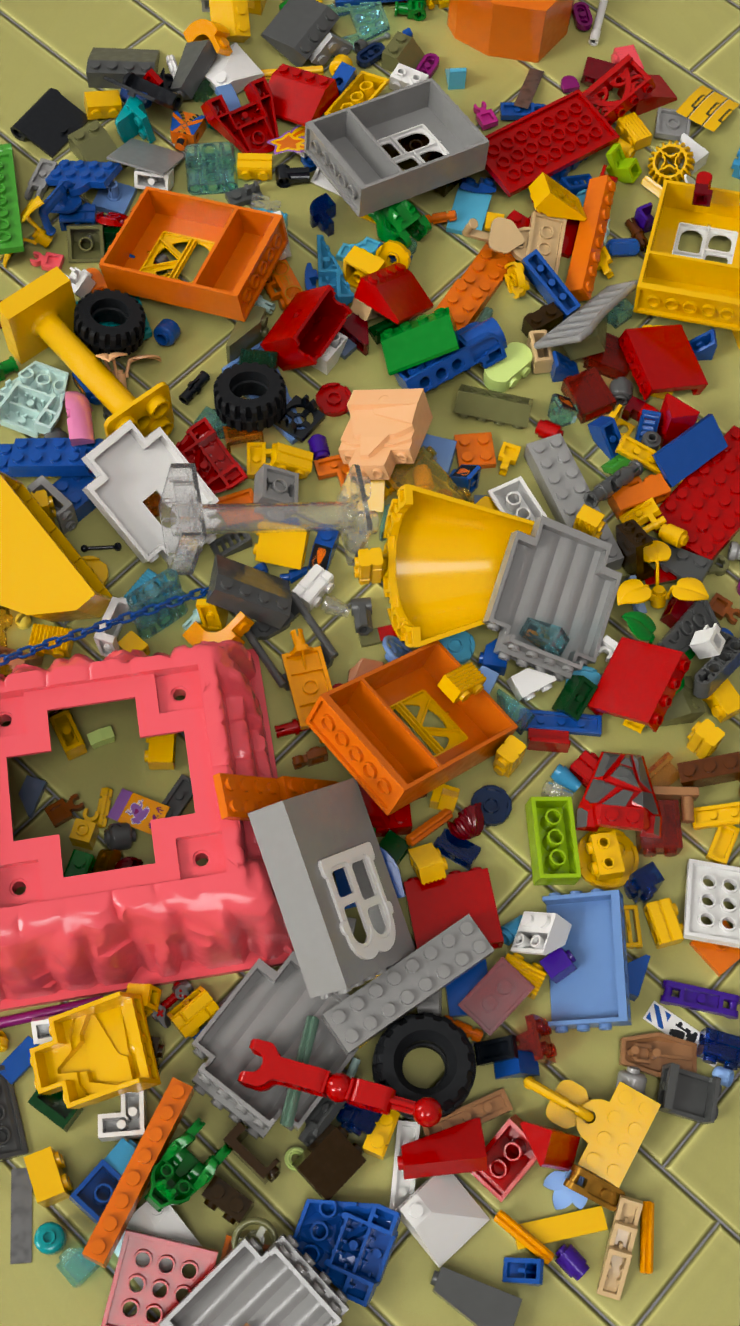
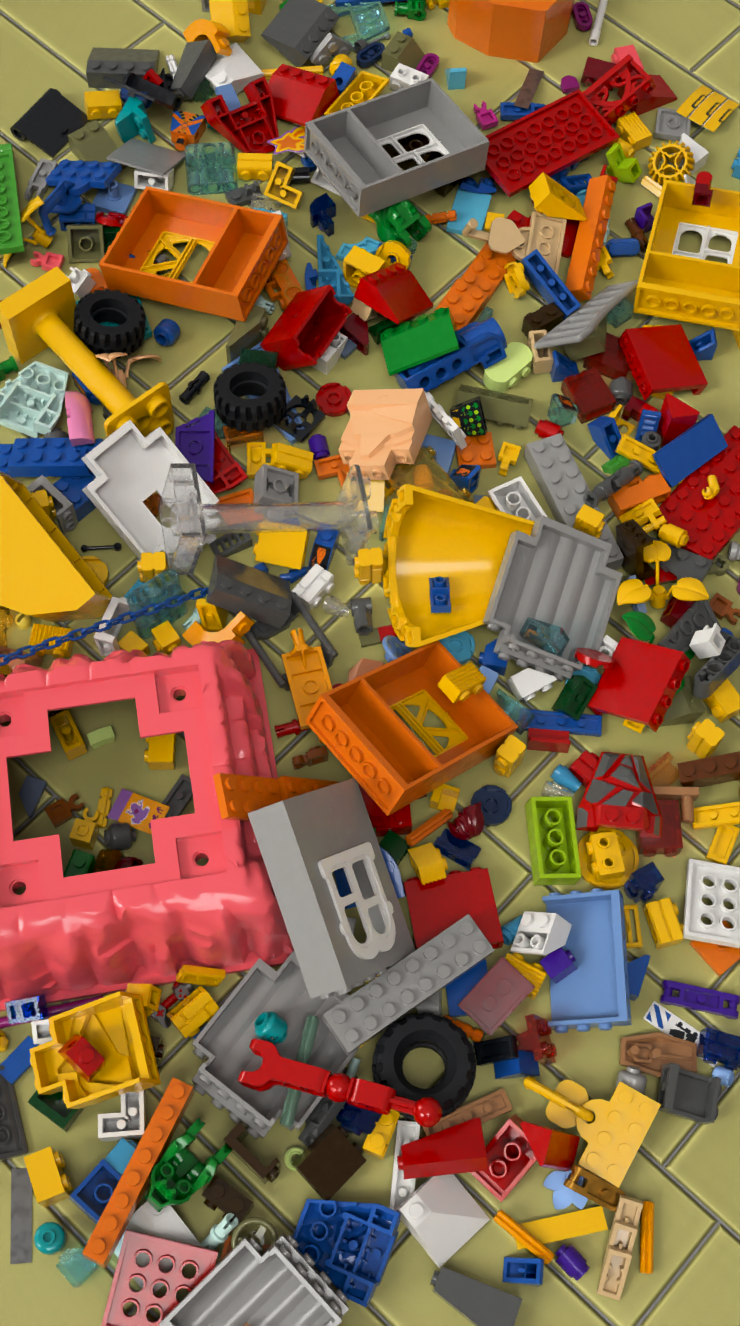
none -> clear blue brick [5,993,49,1025]
none -> red torso [58,1035,105,1083]
none -> yellow brick [137,552,169,589]
none -> yellow brick [151,620,181,654]
none -> dark purple wing [175,410,215,484]
none -> yellow tile [176,965,226,987]
none -> light aqua pin [200,1213,238,1250]
none -> teal head [254,1011,288,1045]
none -> yellow brick [263,161,305,209]
none -> white wing [424,391,467,450]
none -> blue slope [429,576,451,613]
none -> black torso [450,396,488,436]
none -> red tile [574,648,615,670]
none -> yellow arm [702,475,720,500]

